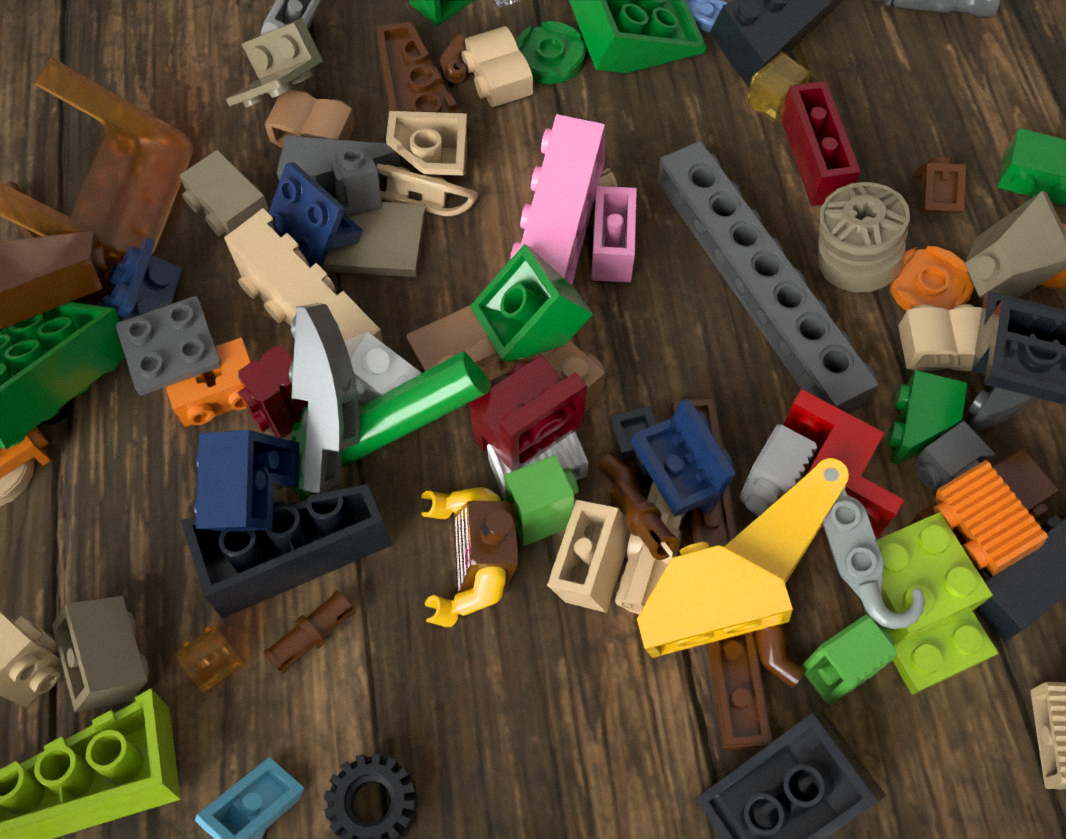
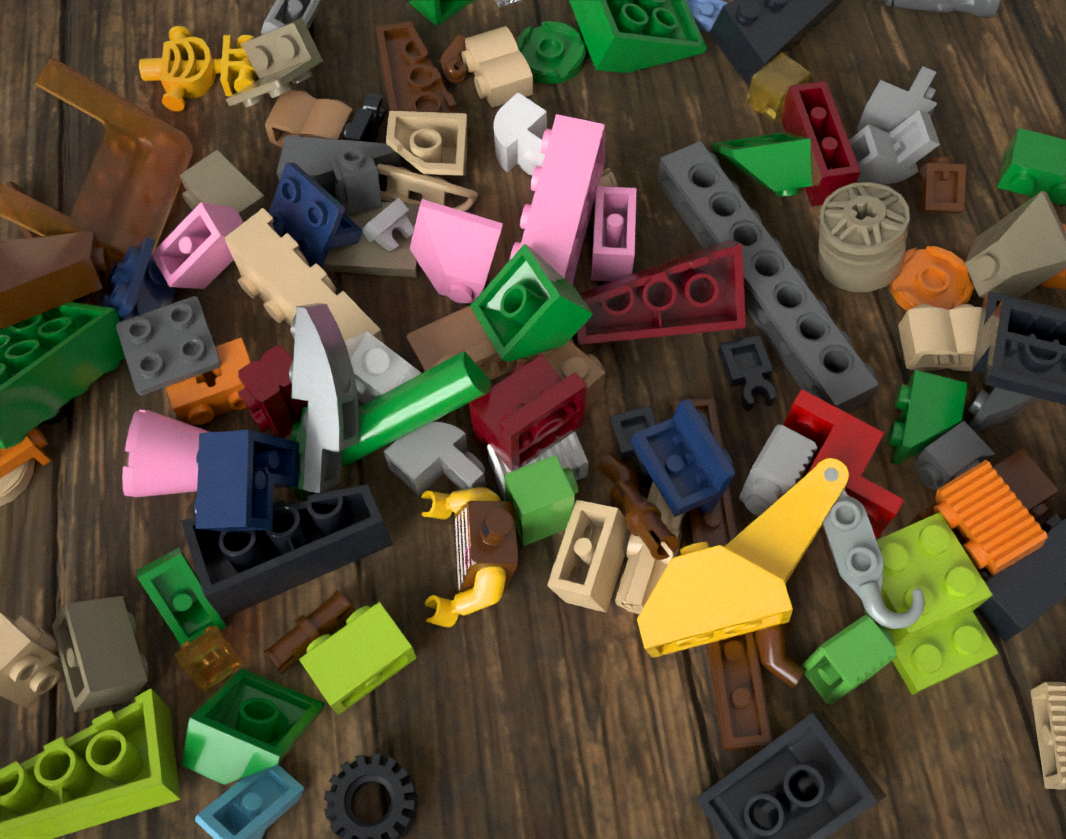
none -> bright pink cone [122,410,209,498]
none -> green slope [136,547,226,650]
none -> yellow piece [139,26,257,111]
none -> bright pink brick [151,202,244,289]
none -> green slope [181,668,325,785]
none -> lime brick [299,602,417,716]
none -> black plate [343,93,386,143]
none -> light grey tile [362,198,414,252]
none -> light grey brick [384,422,486,496]
none -> bright pink slope [409,199,503,304]
none -> white brick [494,92,547,175]
none -> dark red wedge [574,239,746,345]
none -> green slope [712,132,812,196]
none -> black plate [718,335,776,411]
none -> light grey brick [849,109,940,184]
none -> light grey brick [856,66,937,133]

